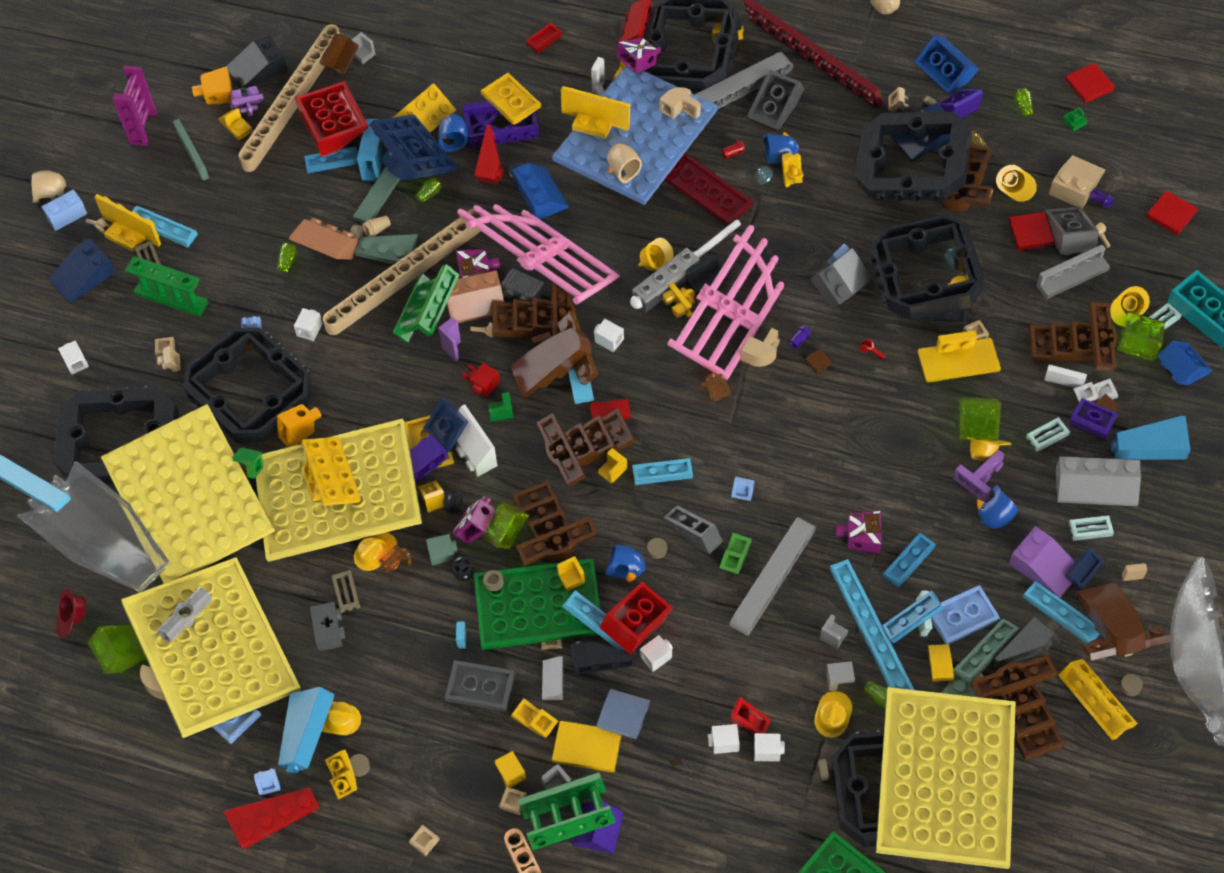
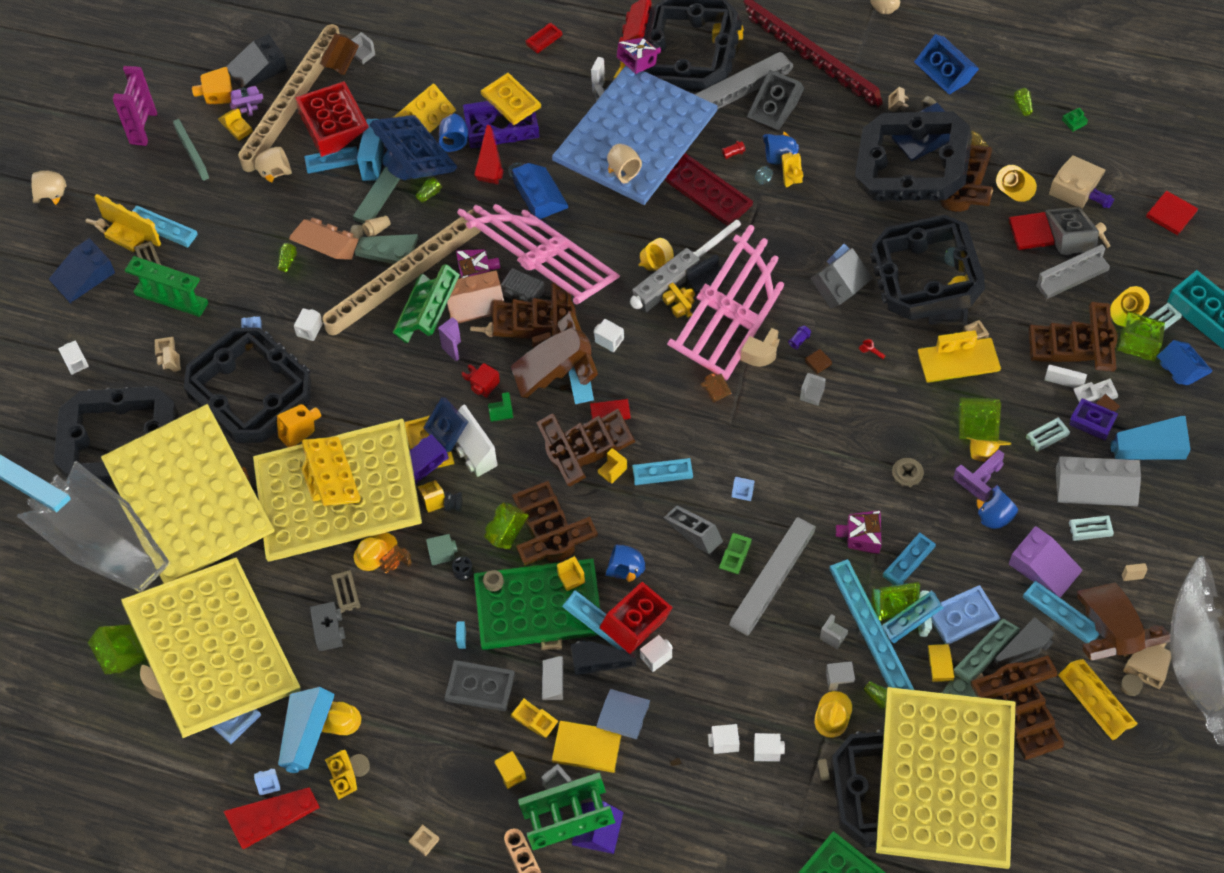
light blue brick [42,189,87,231] -> none
dark red piece [56,589,86,638] -> none
light grey piece [157,588,212,643] -> none
green panel [232,447,264,479] -> none
magenta torso [453,496,495,544] -> none
tan tile [499,787,527,815] -> none
yellow bracket [561,86,630,139] -> none
dark tan tile [647,538,667,559] -> none
tan brick [659,88,701,119] -> none
red slope [731,697,771,735] -> none
dark purple slope [938,89,983,118] -> none
red tile [1065,63,1115,103] -> none
dark blue tile [1065,547,1104,591] -> none
none -> tan piece [255,147,292,182]
none -> light grey panel [800,373,826,406]
none -> clear neon green slope [872,582,920,620]
none -> dark tan gear [892,458,924,487]
none -> tan torso [1123,643,1172,690]

